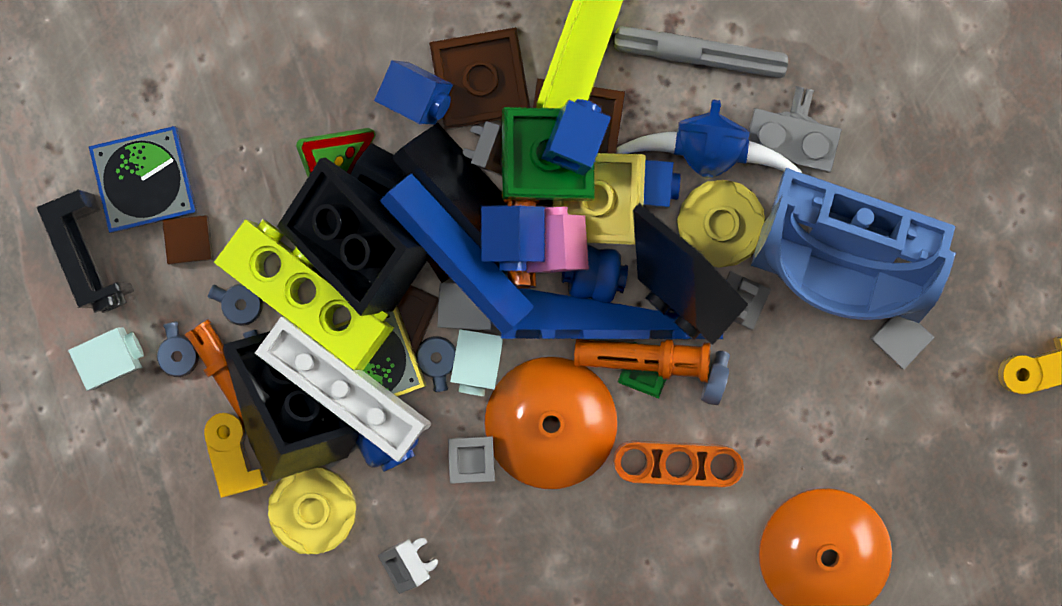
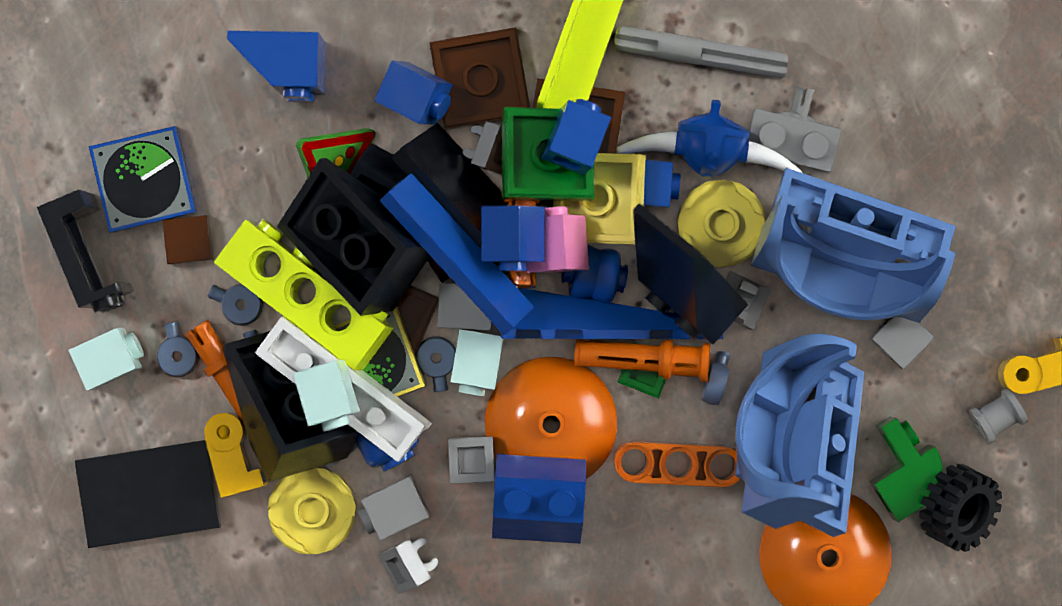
none -> black tile [75,440,221,548]
none -> blue slope [227,31,326,103]
none -> light aqua brick [293,359,360,431]
none -> light grey brick [358,474,430,540]
none -> blue slope [492,454,586,544]
none -> medium blue piece [735,334,864,537]
none -> green brick [869,416,942,522]
none -> black tyre [919,464,1002,552]
none -> light grey bush [969,388,1028,444]

